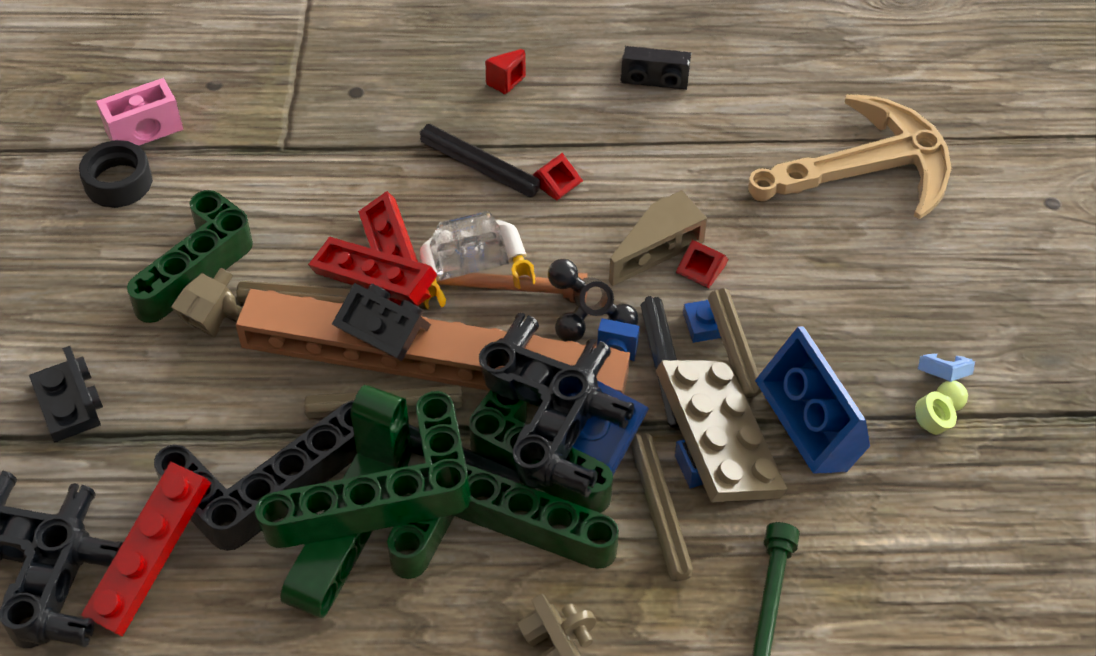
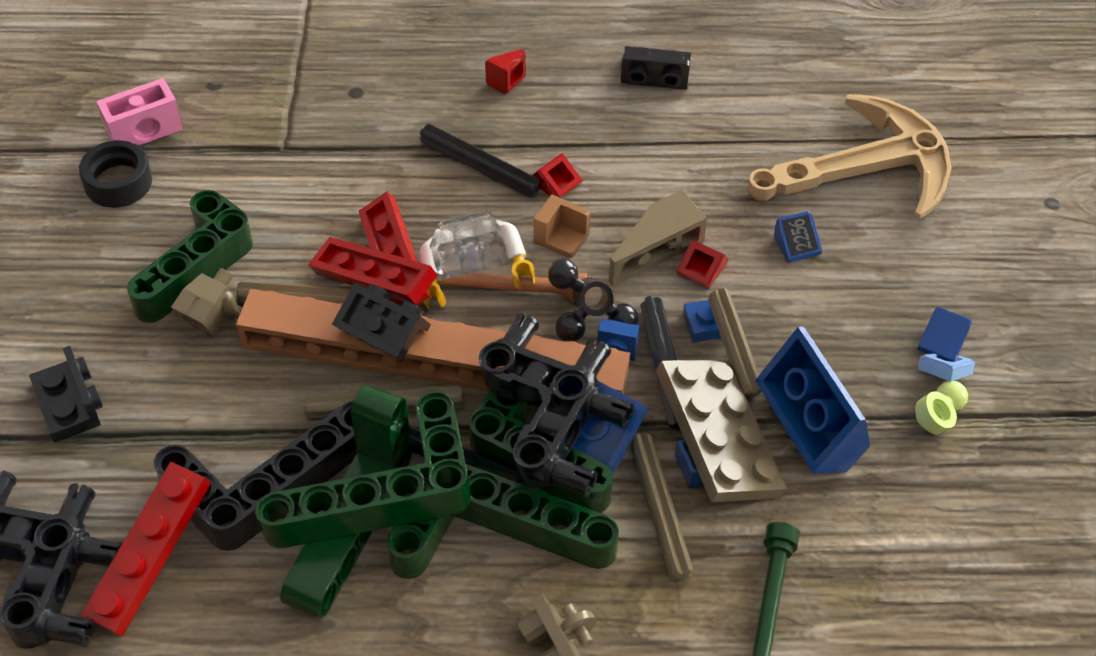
none -> medium nougat panel [533,194,590,258]
none -> slope [774,211,822,263]
none -> blue slope [917,307,972,362]

